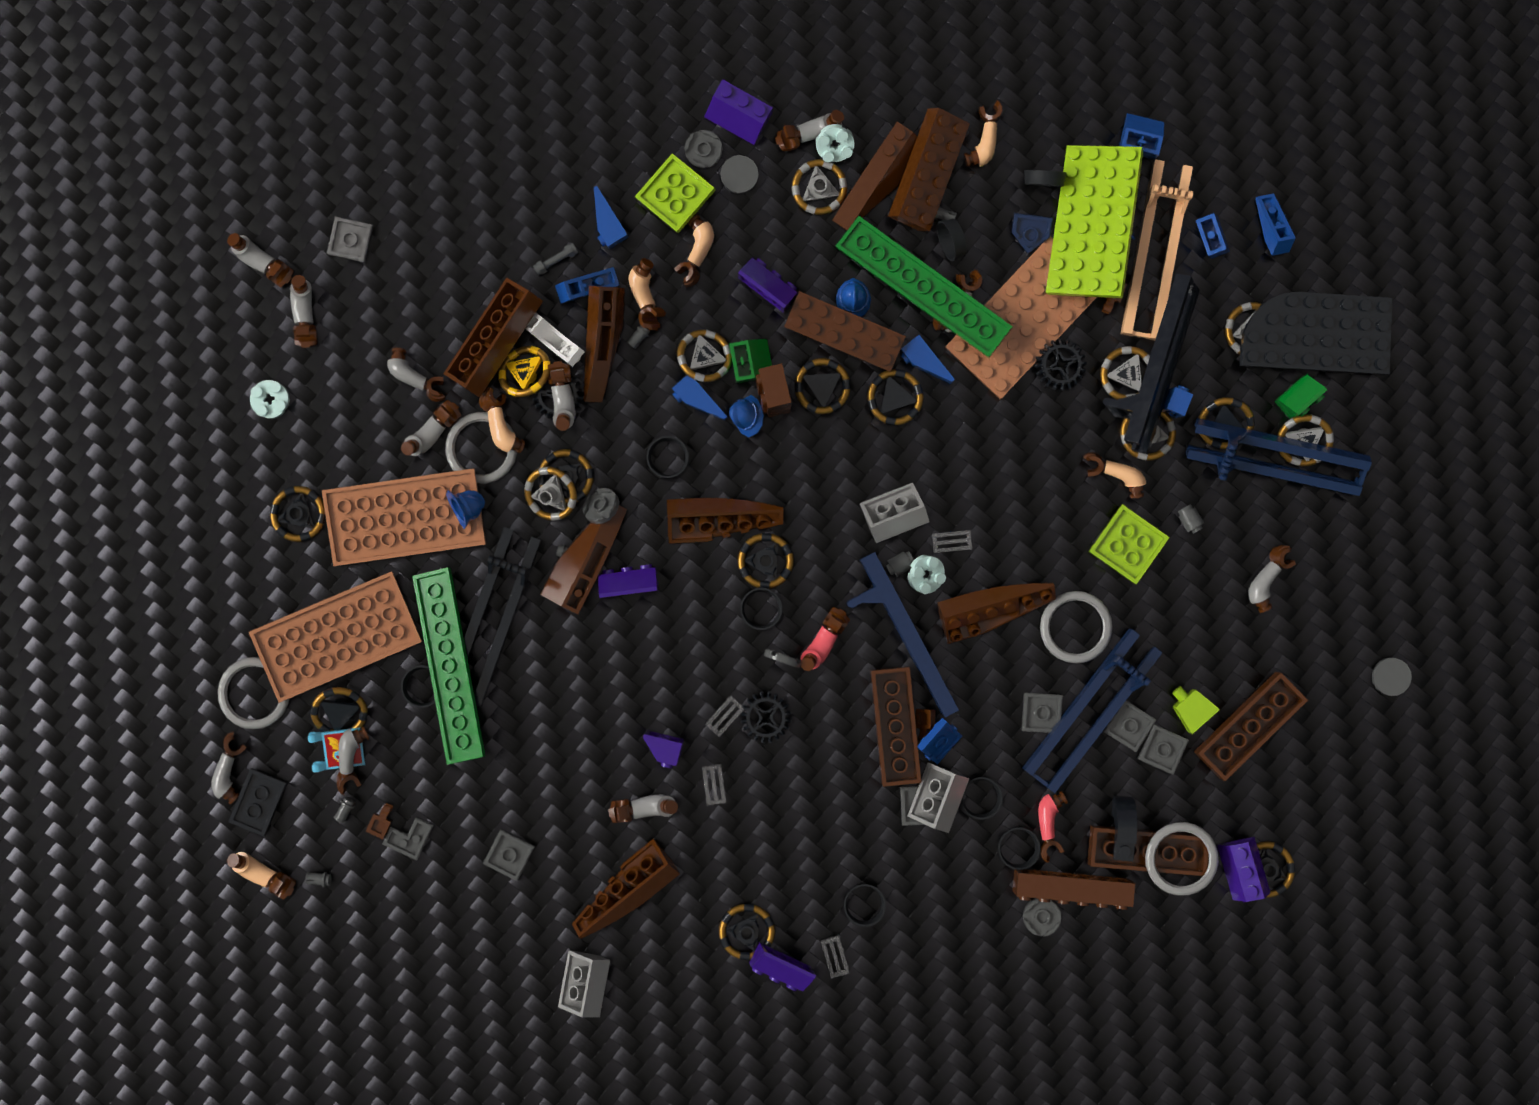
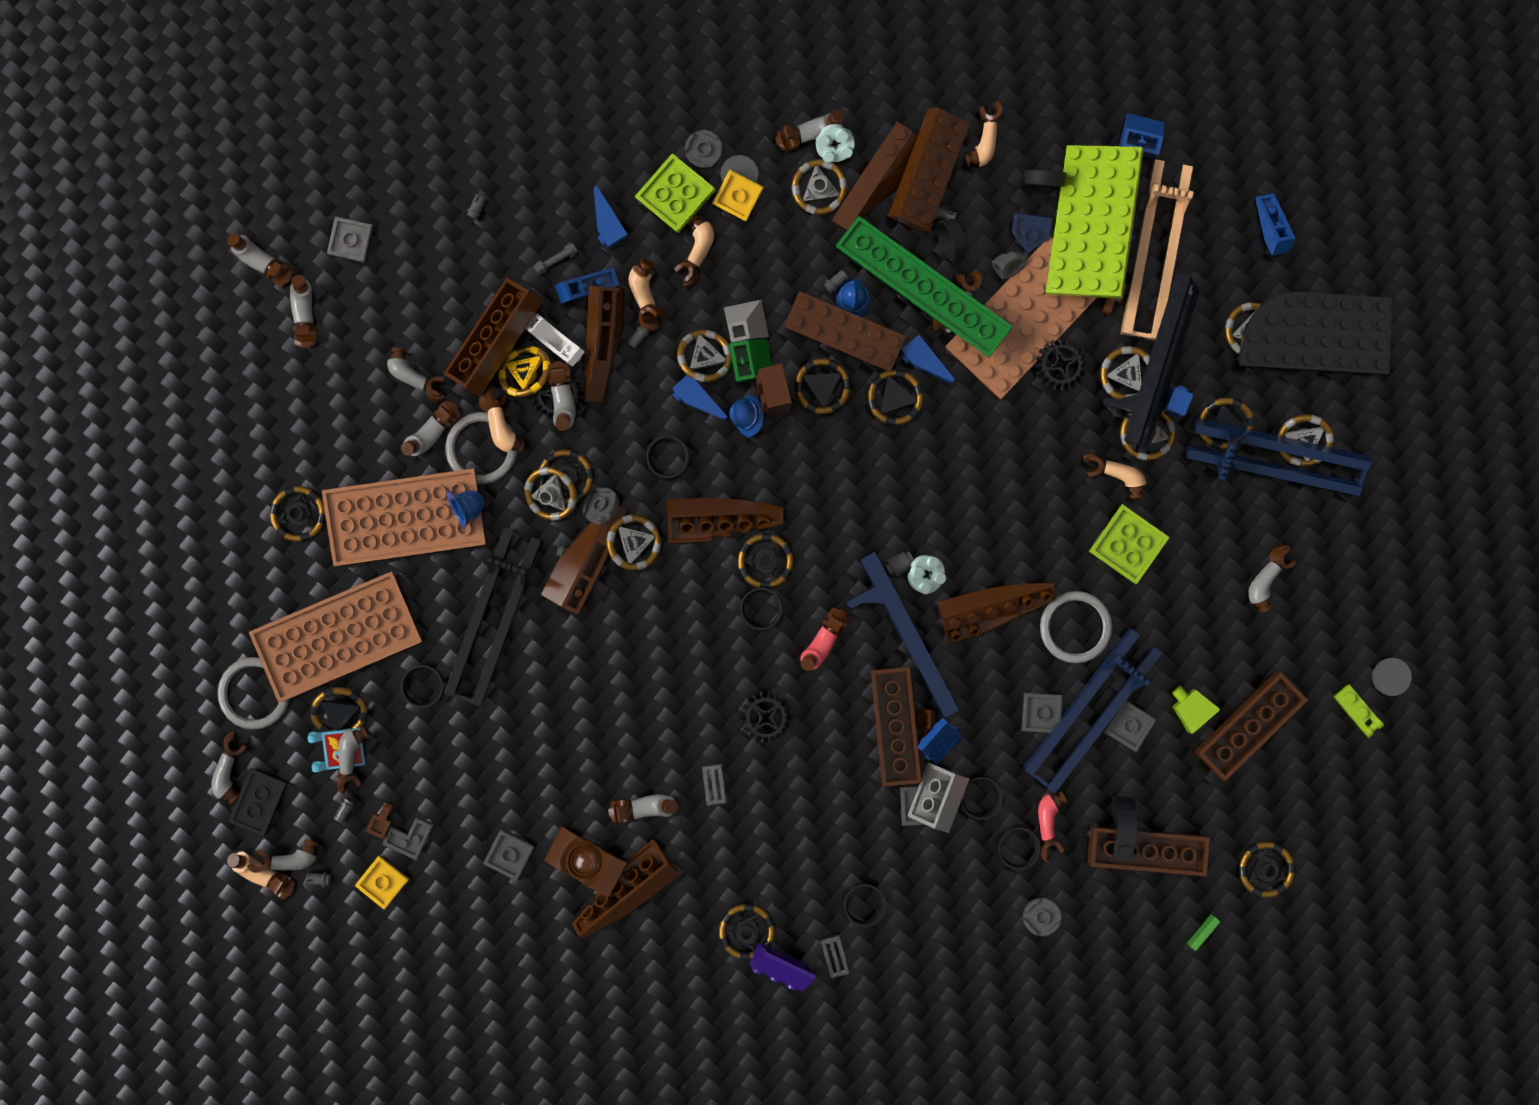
light aqua plate [250,380,290,419] -> none
green plate [412,567,486,765] -> none
light grey slope [558,950,610,1017] -> none
dark purple slope [598,564,659,598] -> none
dark purple slope [643,730,684,768] -> none
dark purple slope [704,79,773,145] -> none
clear tile [705,696,744,737] -> none
dark purple slope [738,258,798,313] -> none
dark grey tile [764,649,801,668] -> none
light grey slope [860,482,929,543] -> none
clear tile [932,530,972,553] -> none
reddish brown brick [1012,869,1135,910] -> none
dark grey tile [1137,725,1189,775] -> none
light grey wedge [1145,822,1219,896] -> none
dark grey brick [1178,504,1204,534] -> none
blue brick [1196,213,1230,259] -> none
dark purple slope [1217,837,1271,902] -> none
green slope [1274,375,1327,418] -> none
none -> light grey piece [246,839,318,873]
none -> yellow tile [355,855,409,910]
none -> dark grey pin [467,194,487,220]
none -> reddish brown slope [544,826,628,897]
none -> piece [606,515,661,571]
none -> yellow tile [712,169,764,221]
none -> light grey slope [724,300,769,343]
none -> dark grey pin [824,270,849,293]
none -> dark grey rock [992,252,1027,279]
none -> bright green tile [1186,914,1220,951]
none -> lime plate [1333,684,1384,738]

